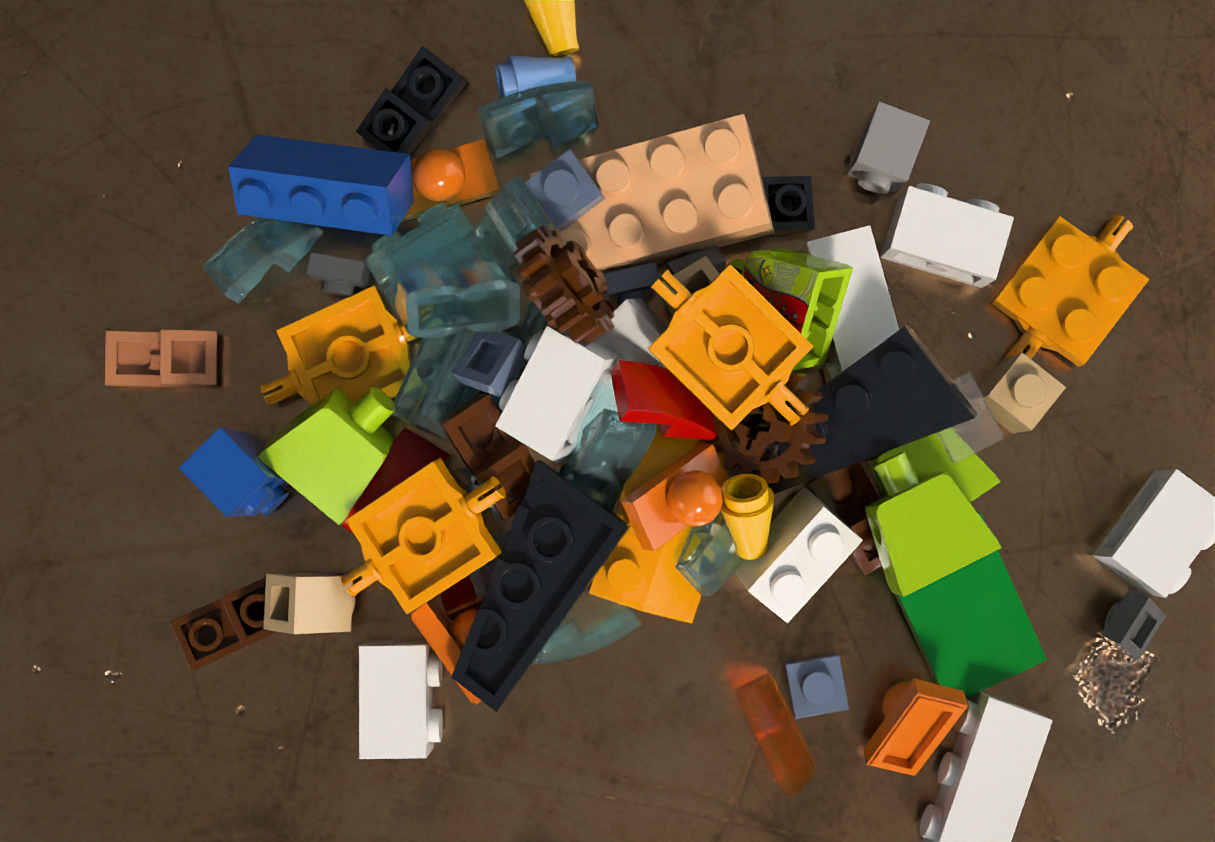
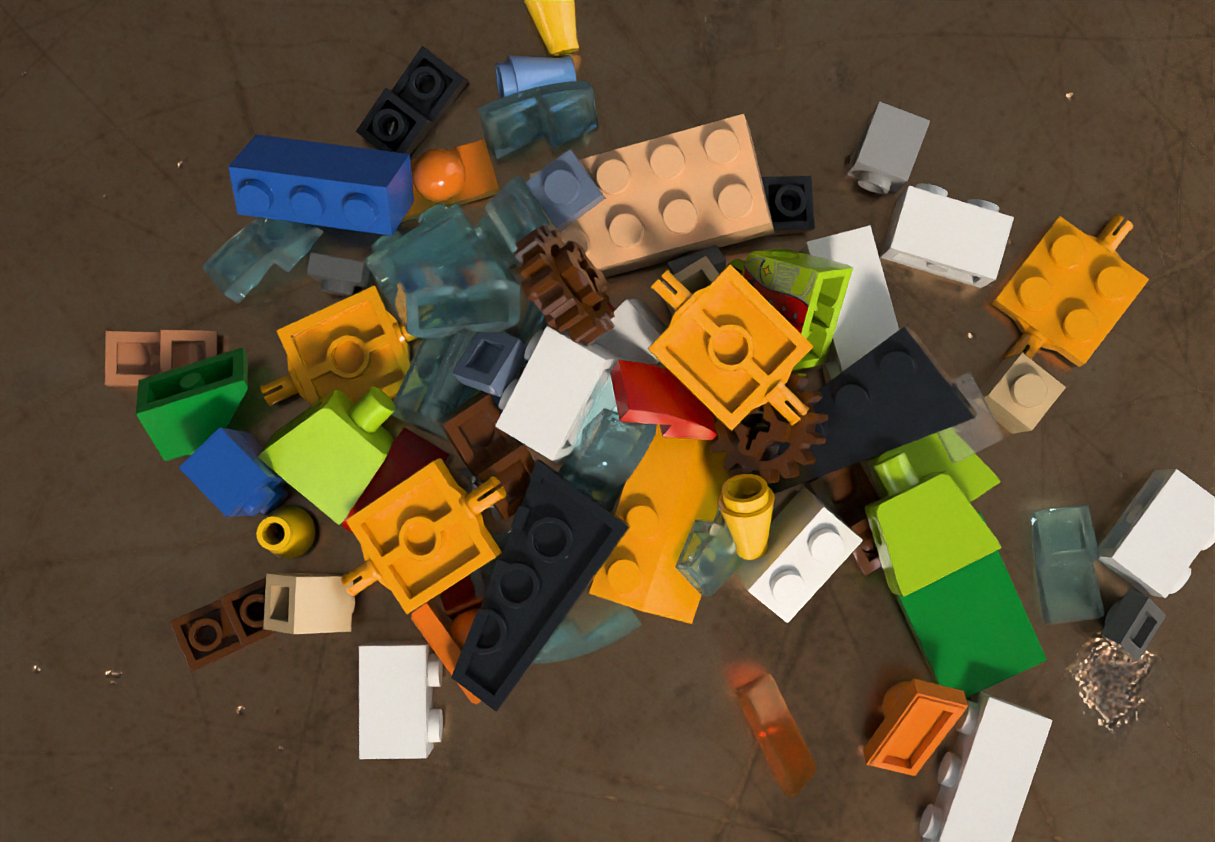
sand blue plate [603,262,660,305] -> none
orange tile [621,443,728,551] -> none
sand blue plate [783,653,849,719] -> none
none -> green slope [136,347,248,461]
none -> yellow cone [256,505,315,559]
none -> clear light blue slope [1032,505,1105,625]

